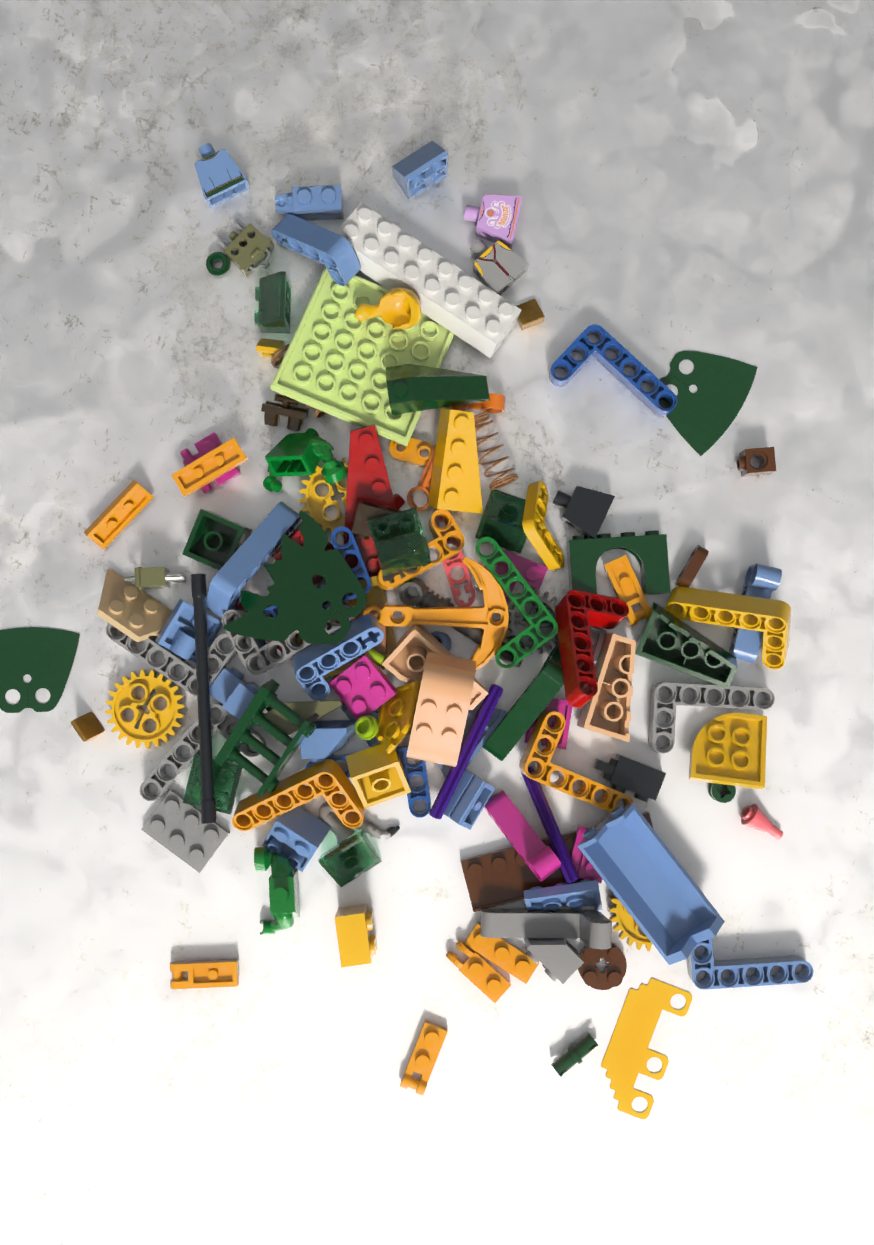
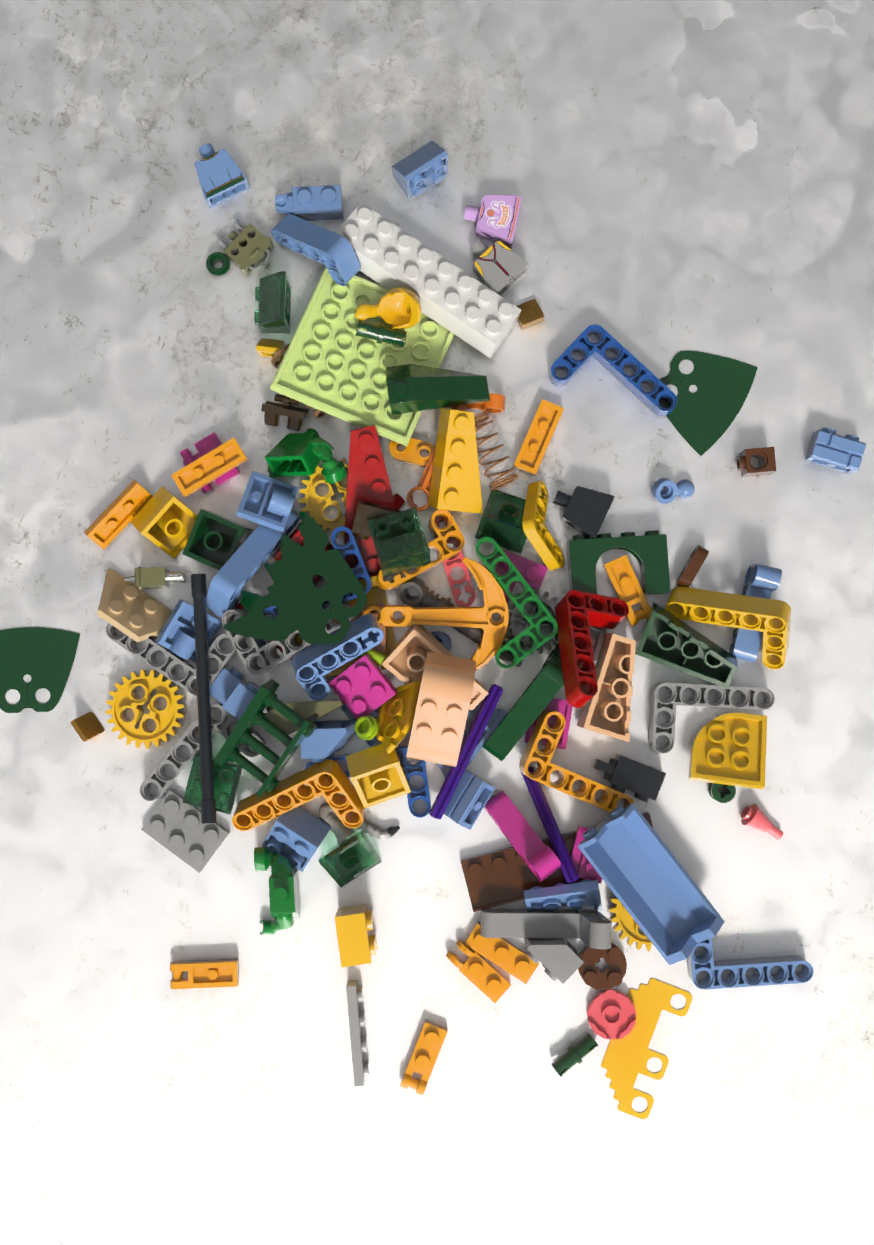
none -> yellow slope [131,486,197,559]
none -> medium blue plate [236,471,299,532]
none -> light grey plate [346,980,370,1087]
none -> dark green pin [355,320,407,347]
none -> light orange plate [513,399,564,476]
none -> coral tile [587,989,636,1040]
none -> medium blue plate [651,478,695,504]
none -> medium blue brick [805,428,866,474]

